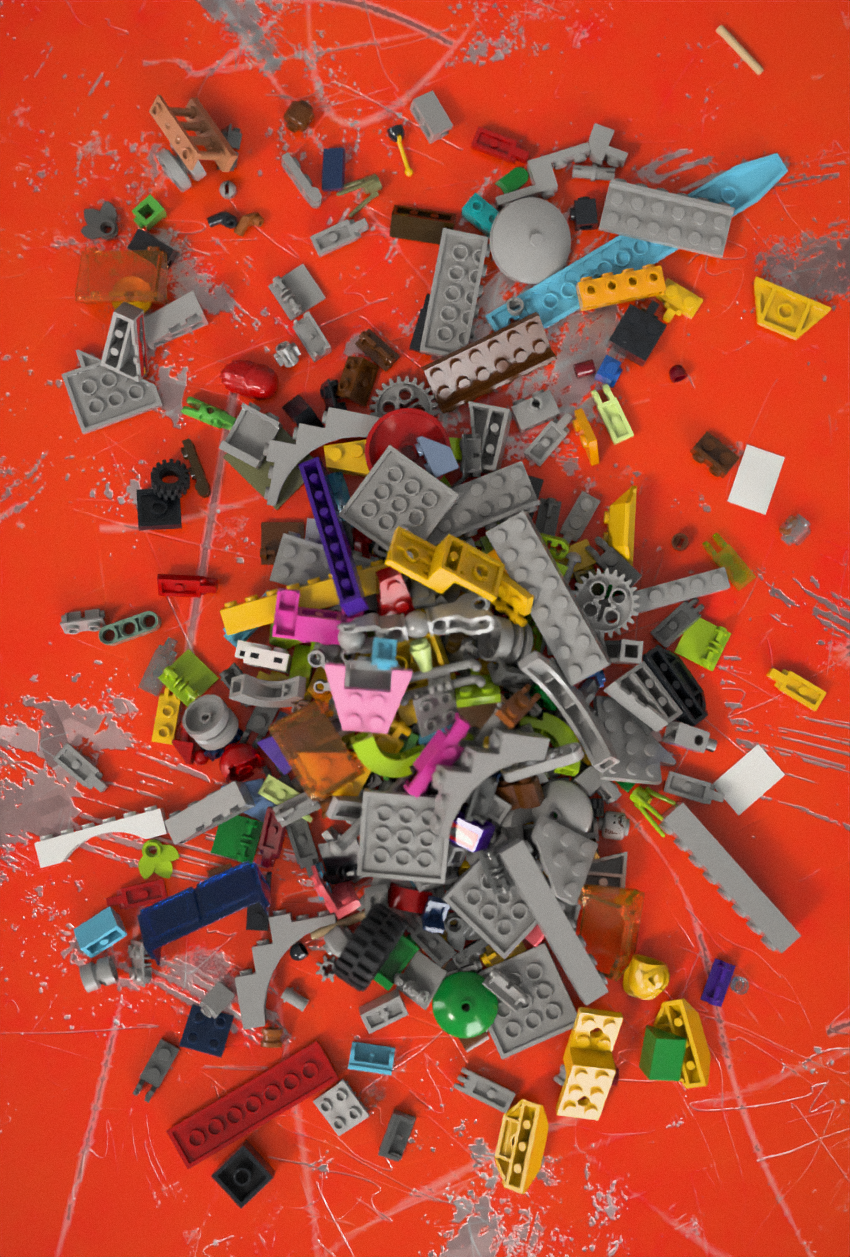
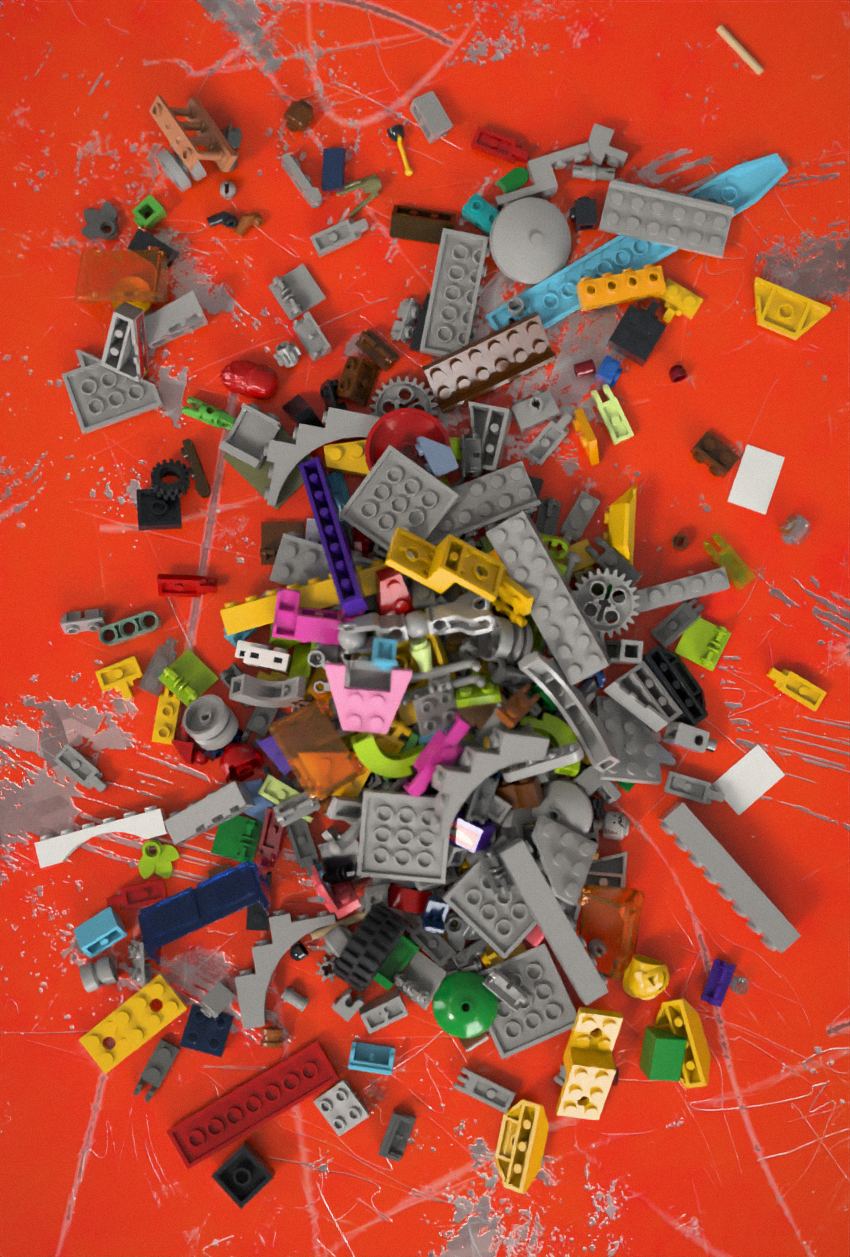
lime plant [629,786,676,837] -> none
none -> yellow bracket [79,973,188,1074]
none -> yellow hinge [95,656,144,701]
none -> light grey hinge [331,988,365,1022]
none -> light grey hinge [390,298,421,345]
none -> light grey hinge [587,938,607,958]

